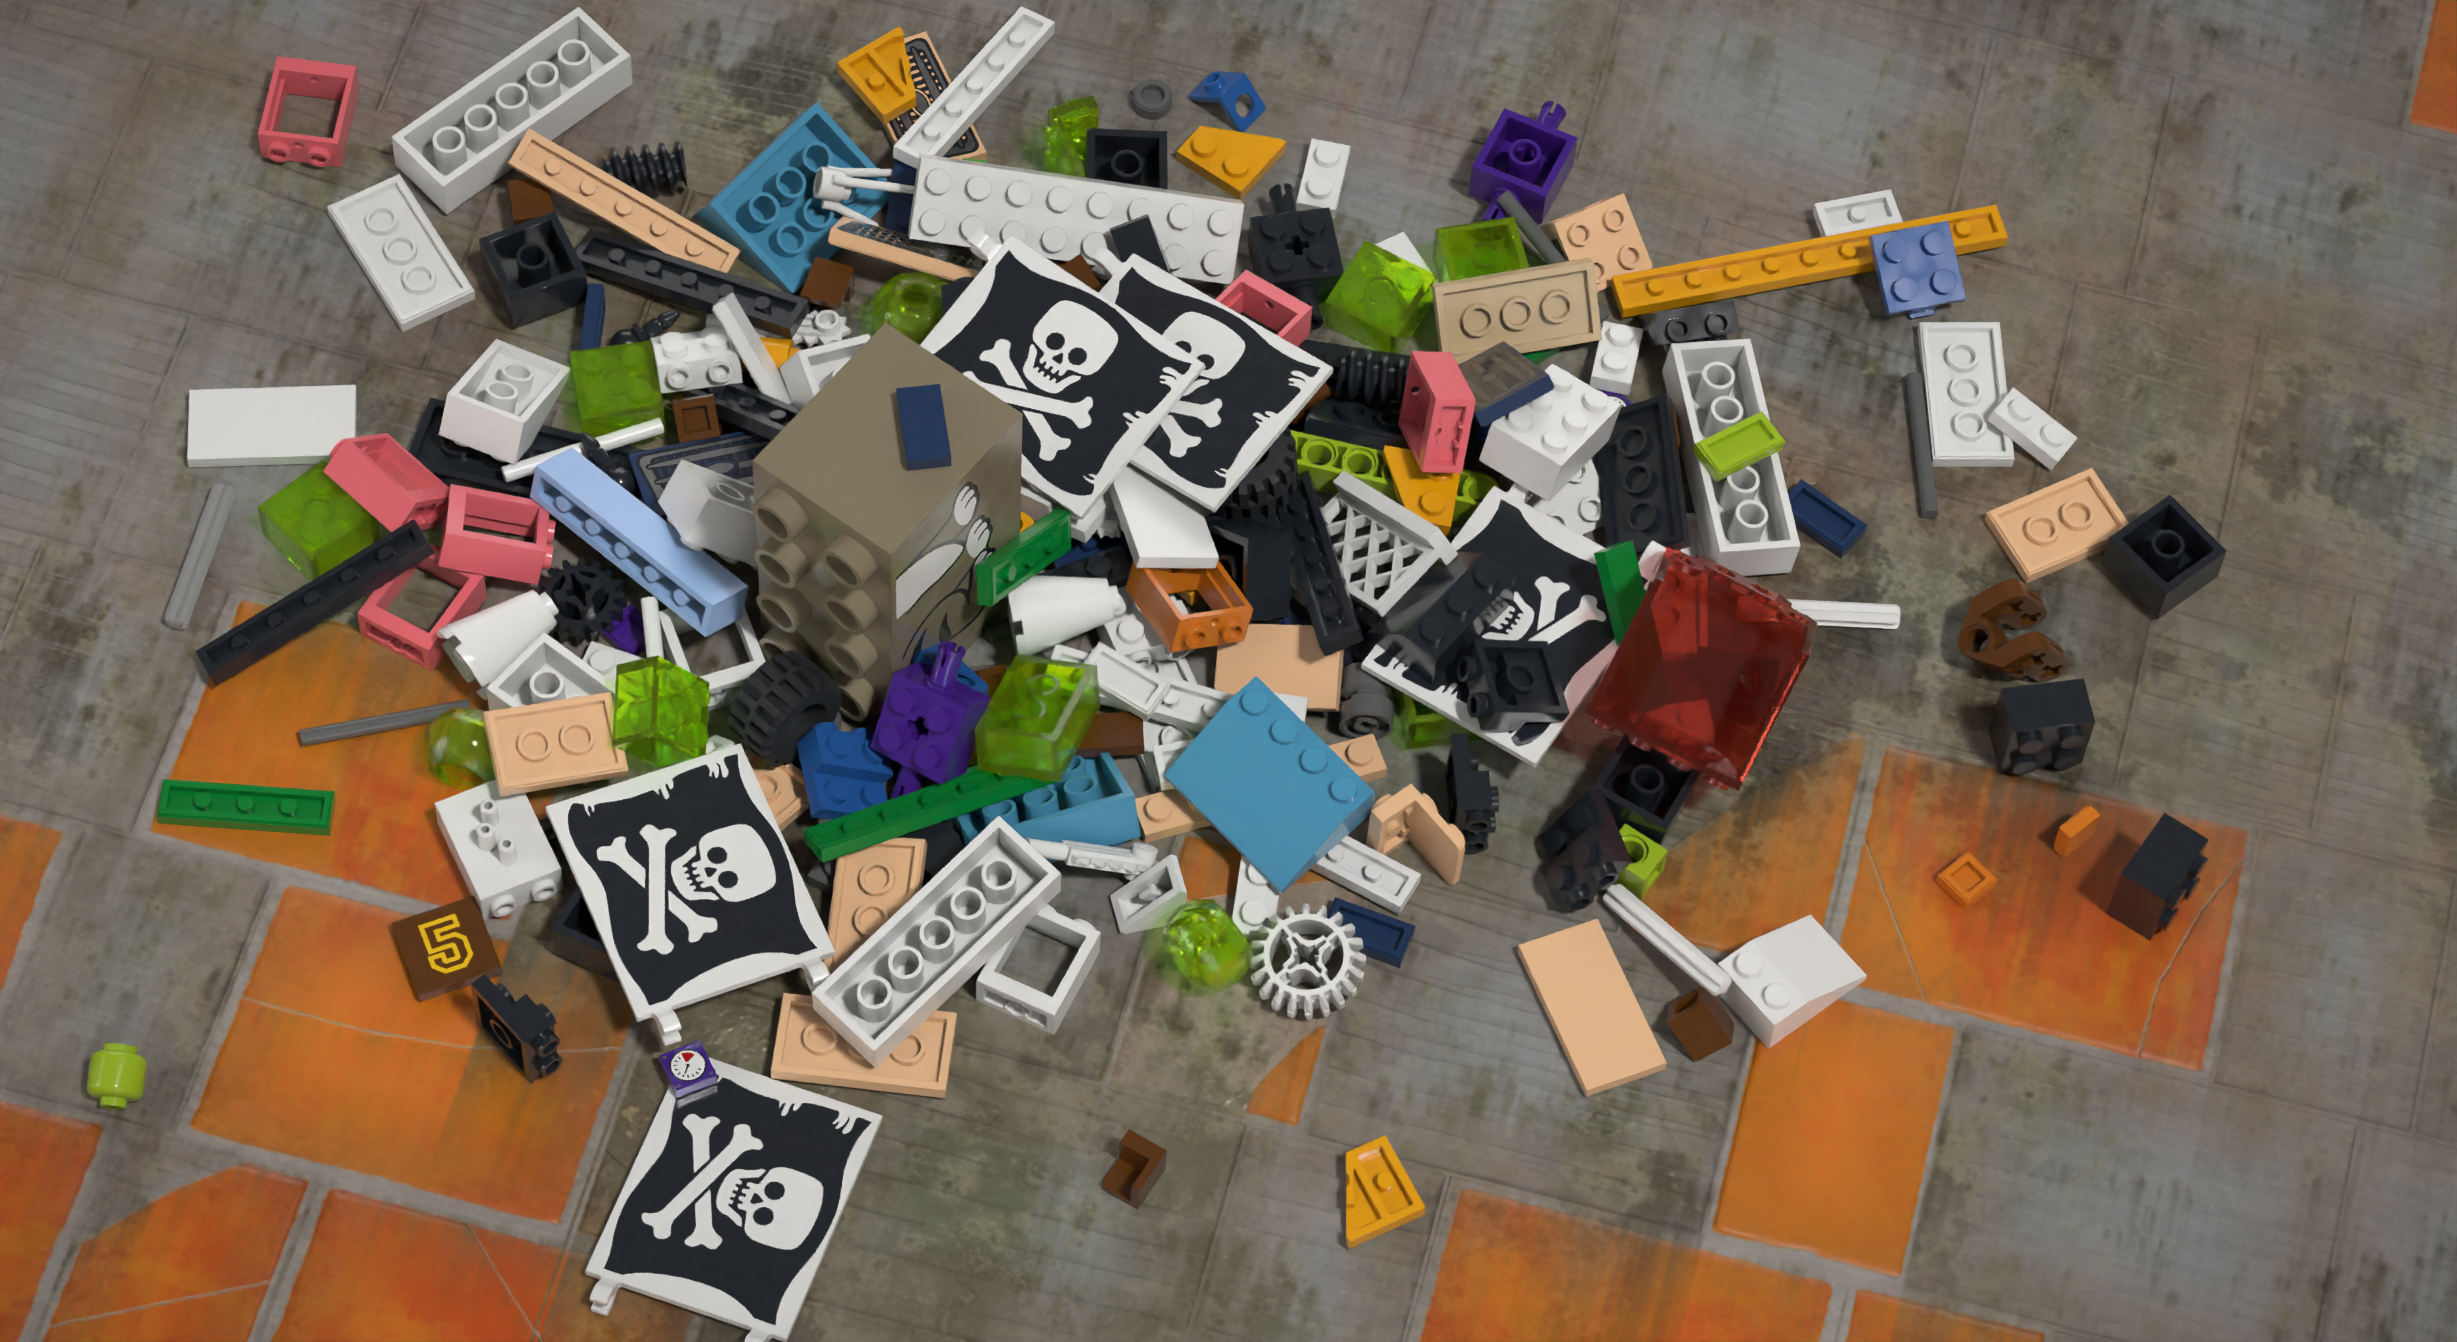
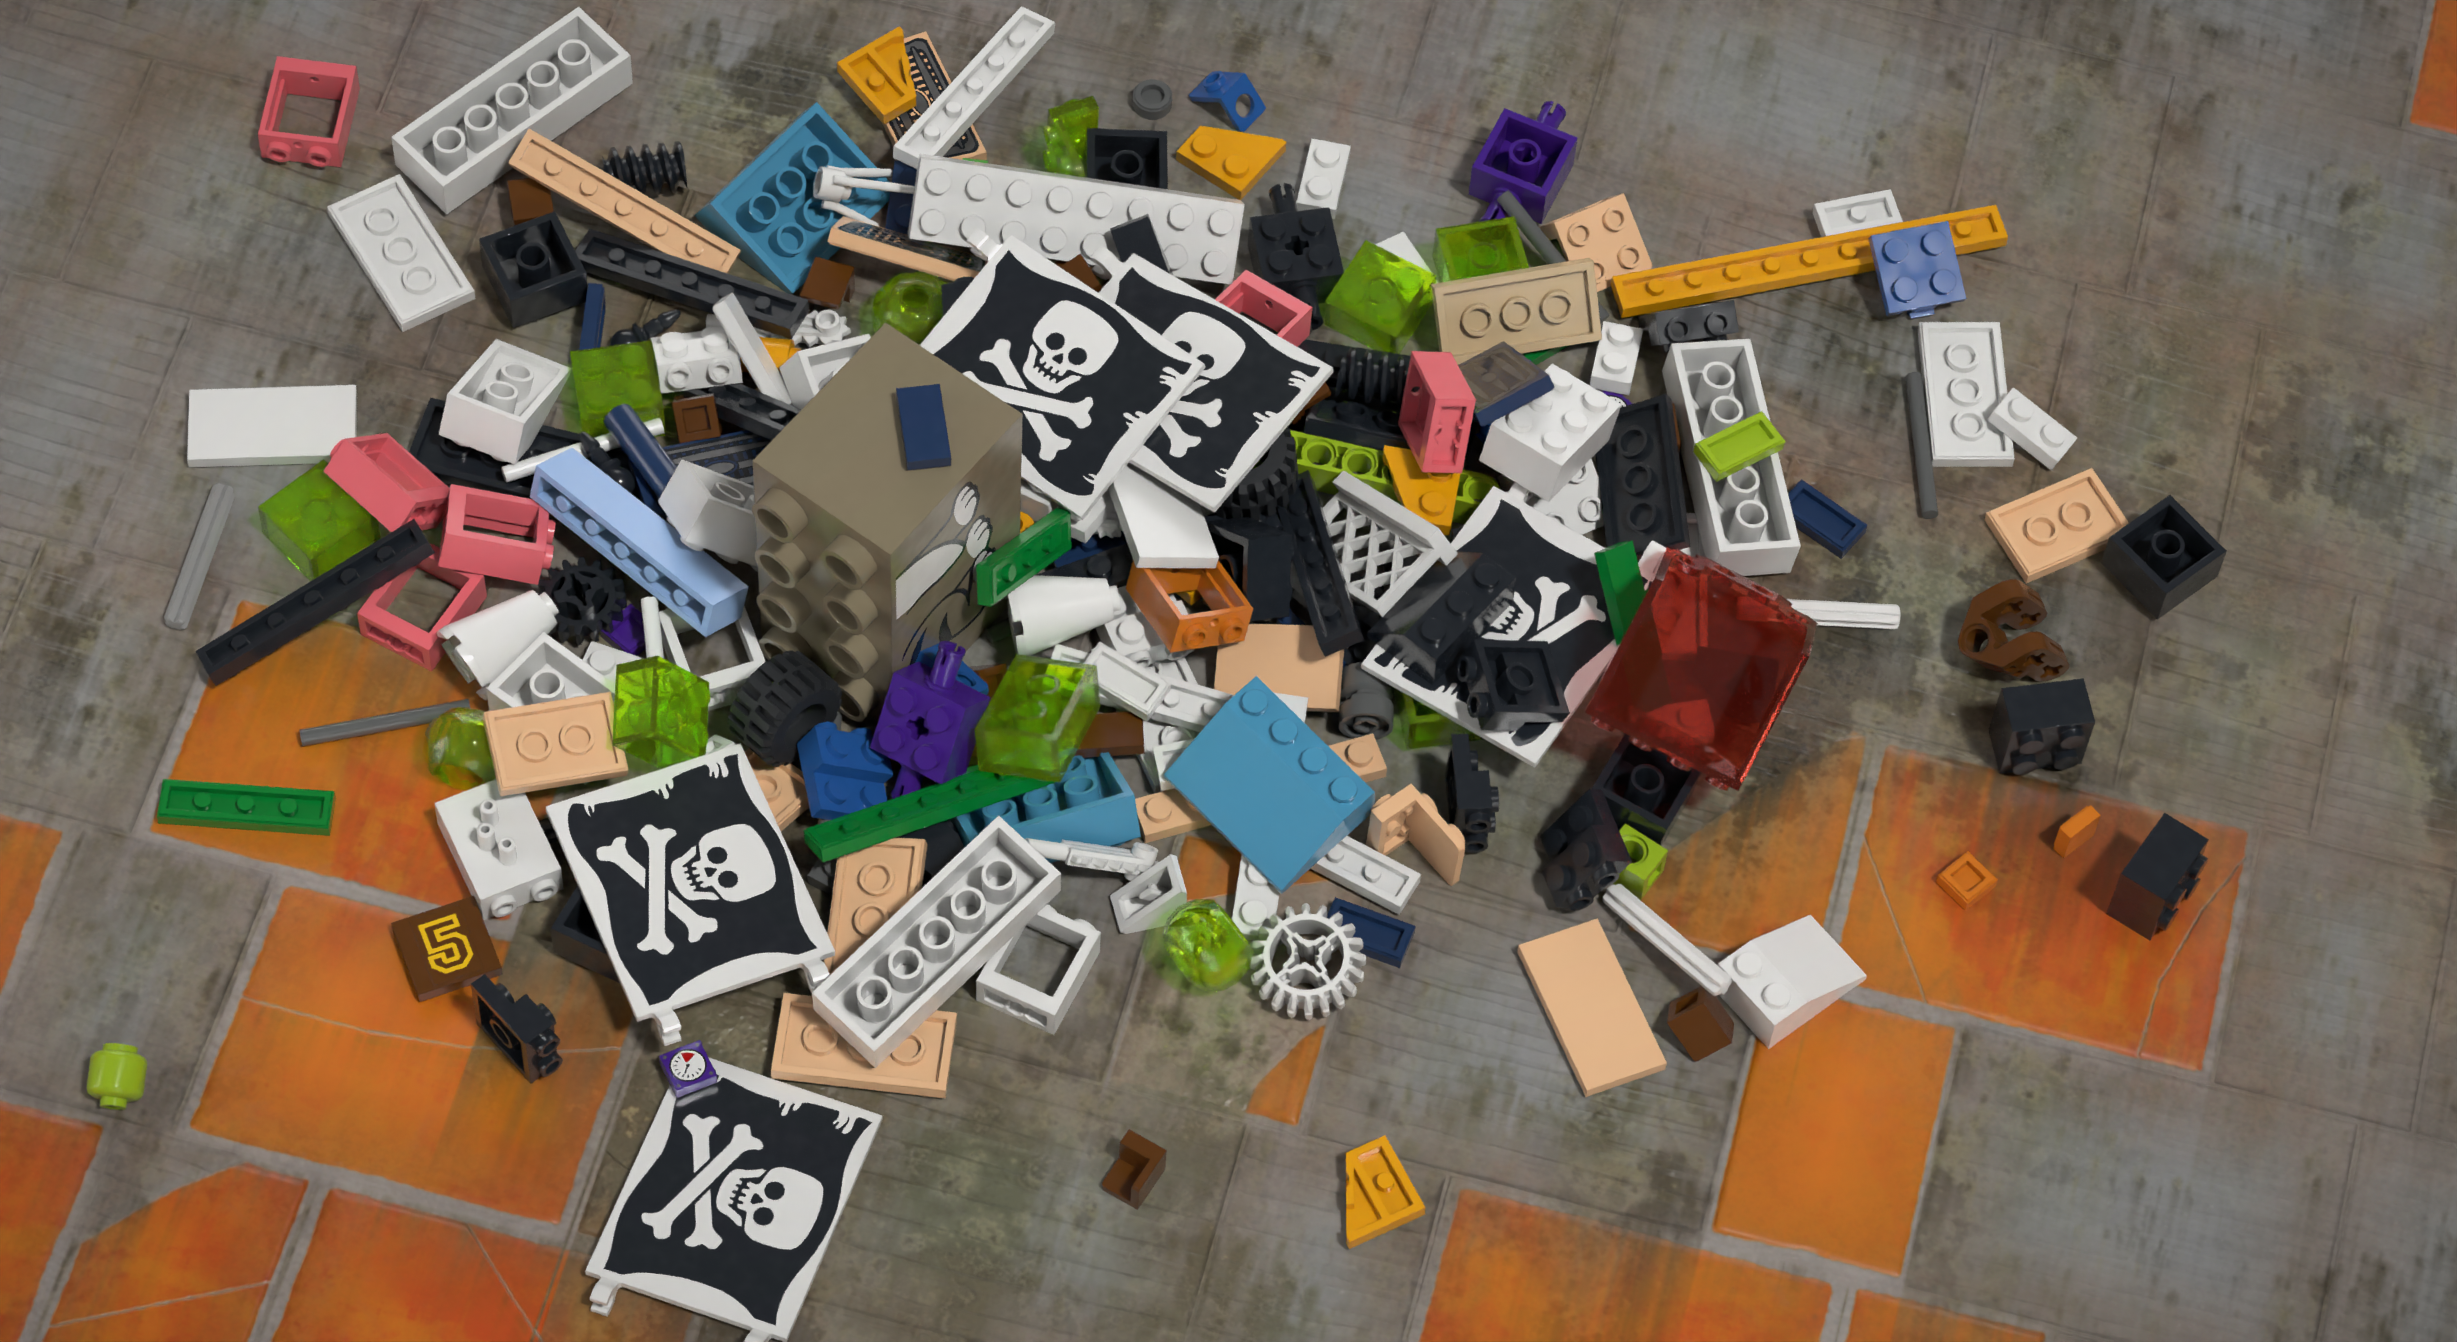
none -> dark blue piece [604,404,677,498]

